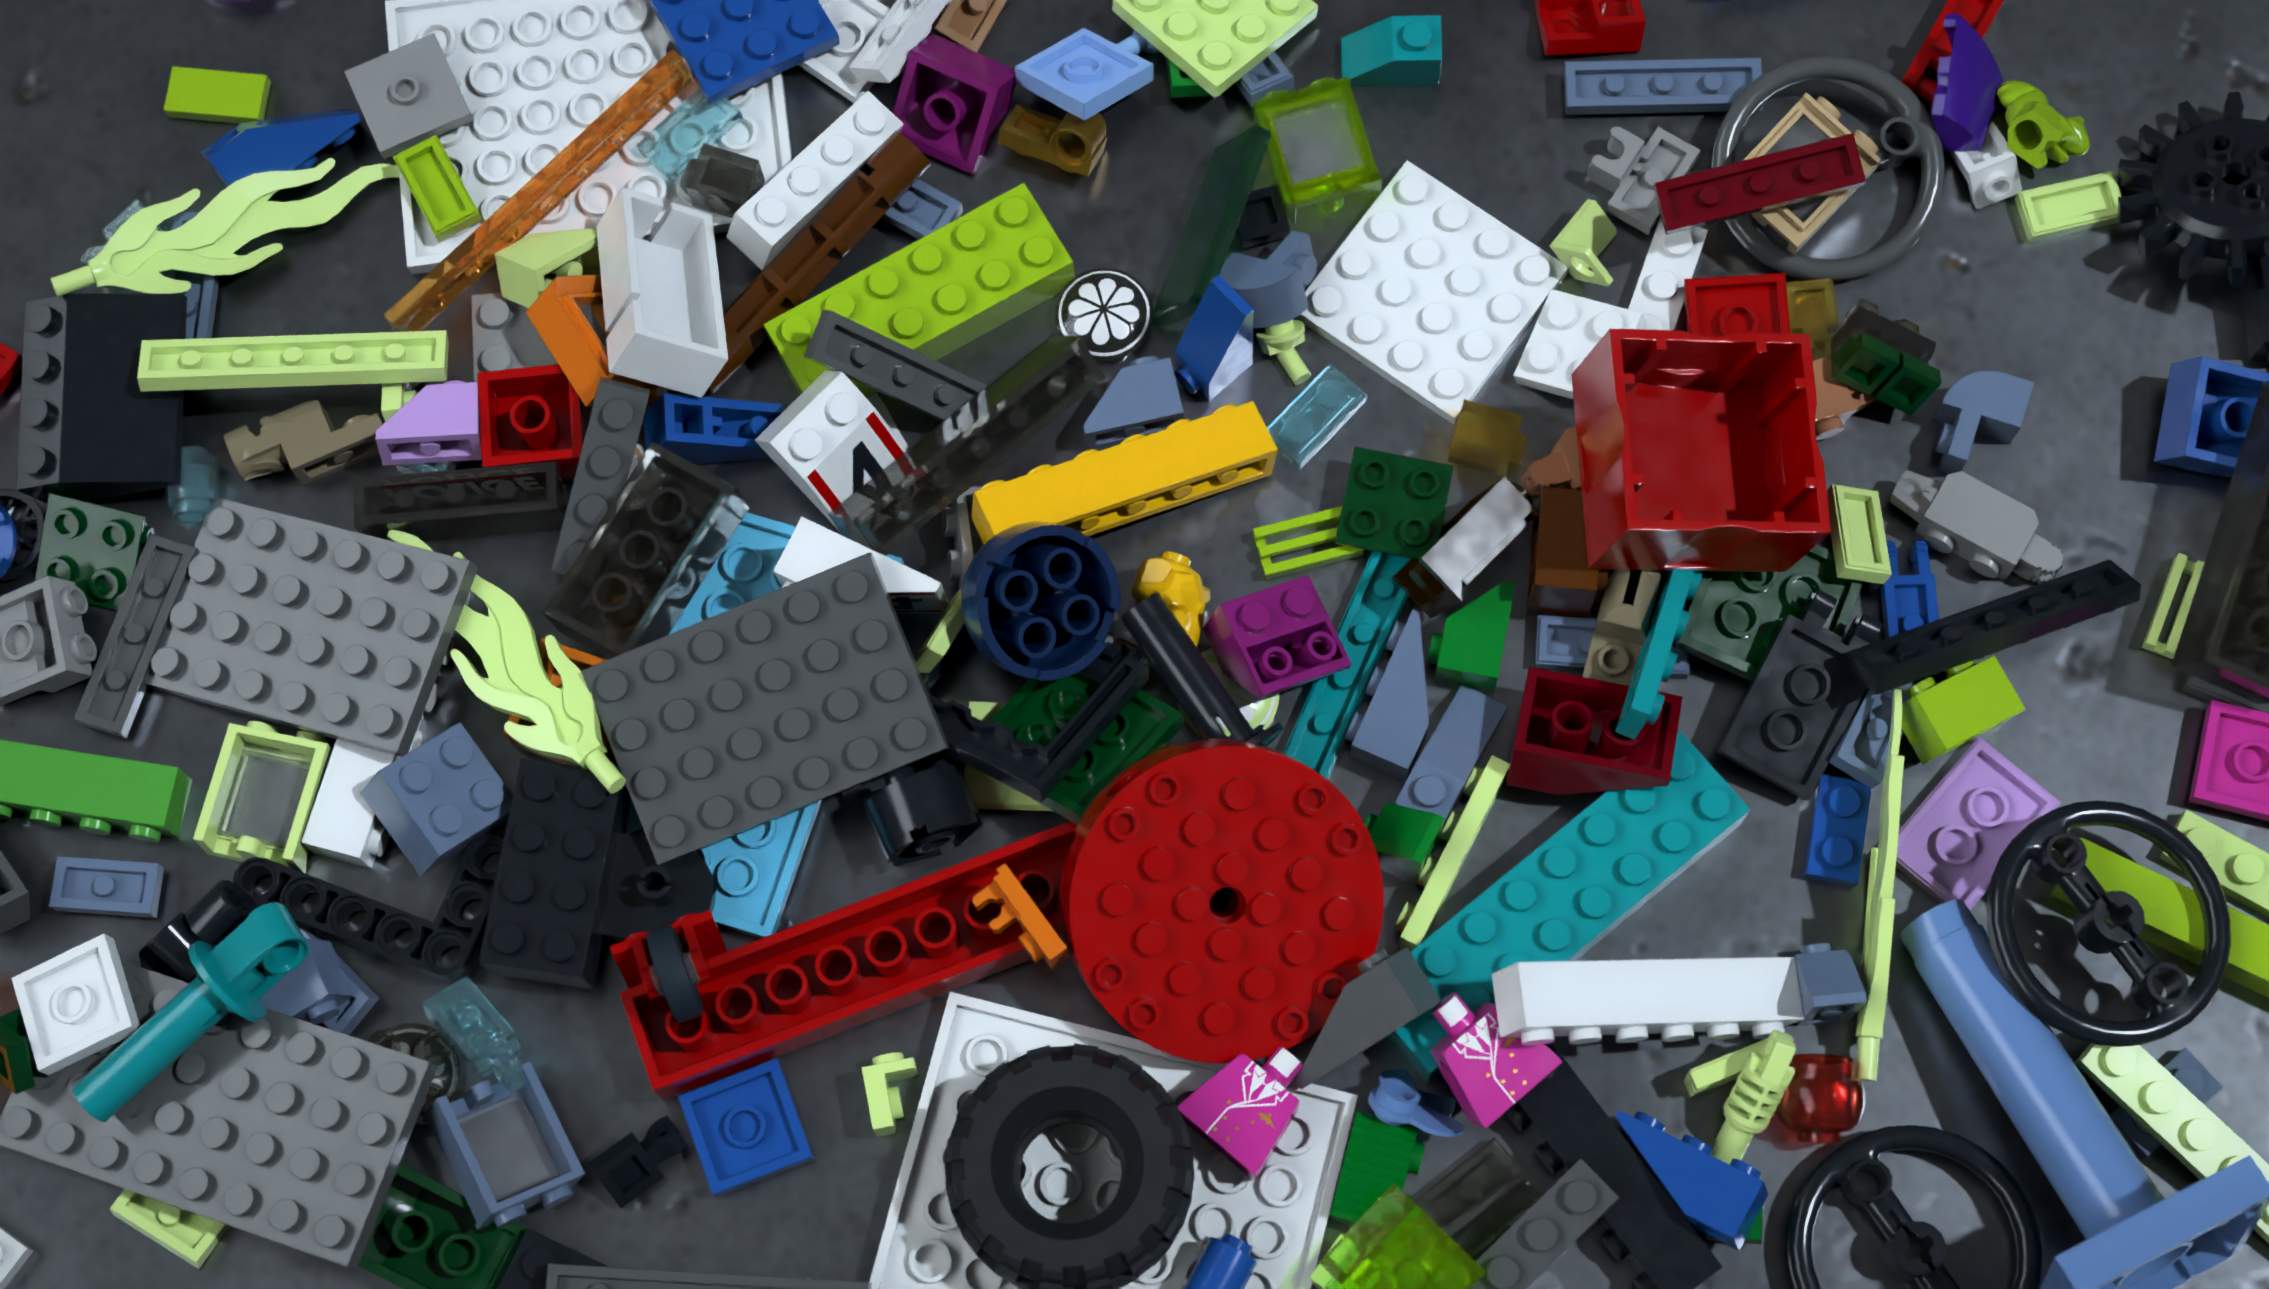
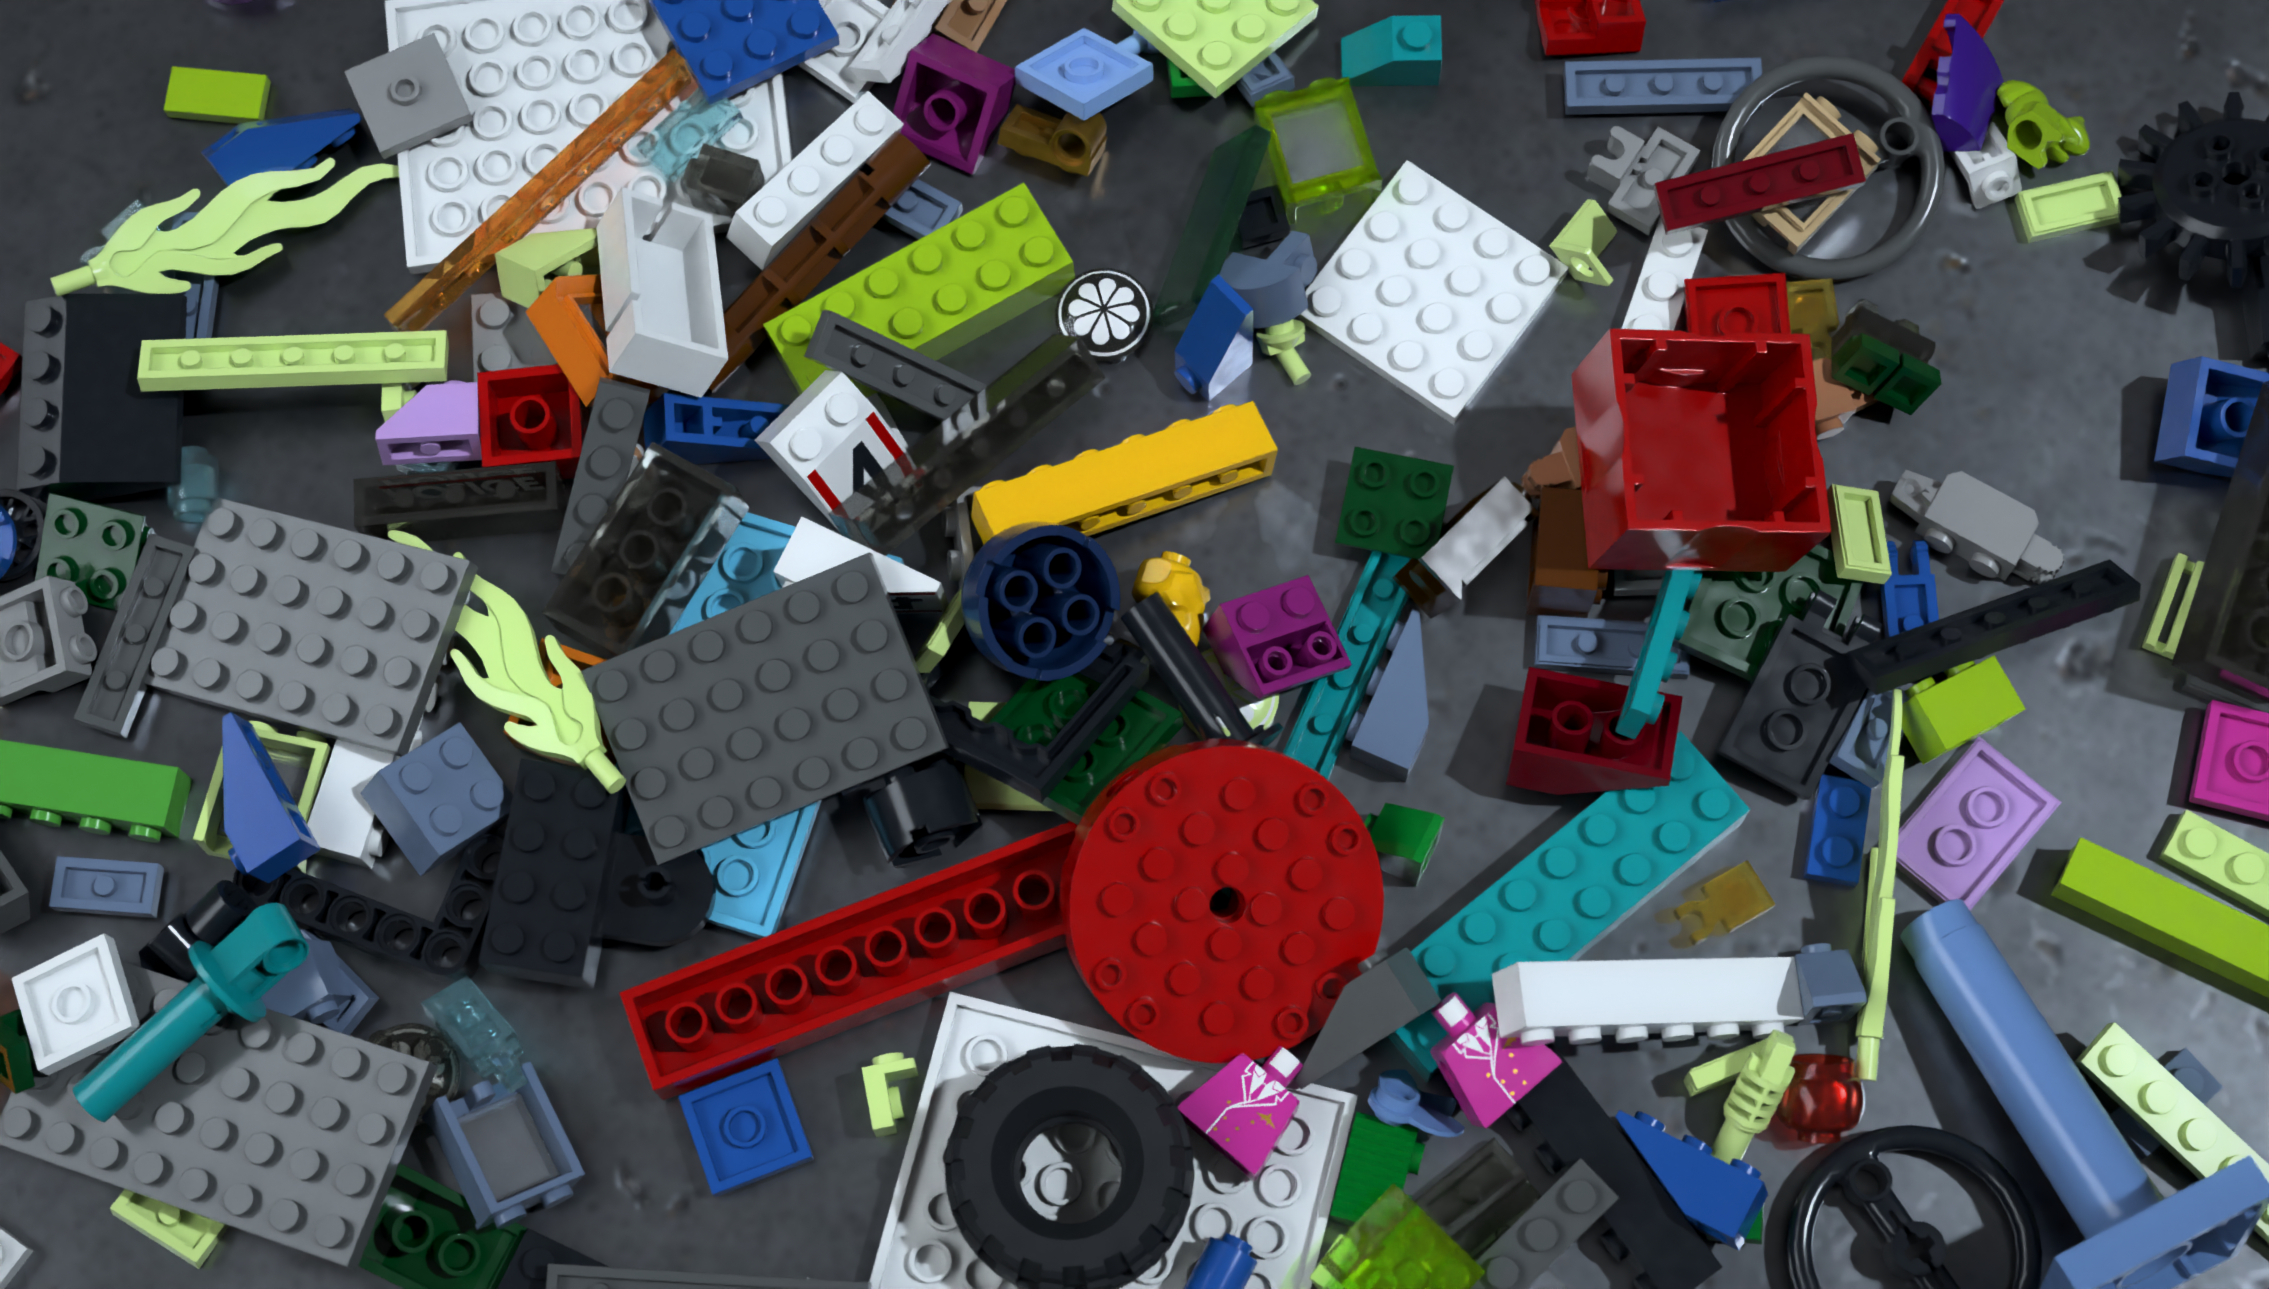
dark tan plate [223,400,384,486] -> none
lime tile [393,135,483,242] -> none
black plate [588,1116,687,1208] -> none
plate [610,910,728,1023] -> none
orange plate [972,863,1069,970] -> none
sand blue slope [1083,356,1184,450] -> none
lime tile [1253,506,1364,580] -> none
clear light blue plate [1267,363,1367,470] -> none
sand blue slope [1394,684,1508,833] -> none
yellowish green plate [1394,755,1510,952] -> none
green slope [1427,580,1516,692] -> none
clear yellow brick [1448,399,1528,477] -> none
white plate [1513,289,1646,400] -> none
dark tan plate [1582,569,1663,686] -> none
sand blue brick [1933,371,2034,474] -> none
black piece [1987,800,2231,1047] -> none
none -> blue slope [222,712,321,884]
none -> clear yellow plate [1673,860,1776,946]

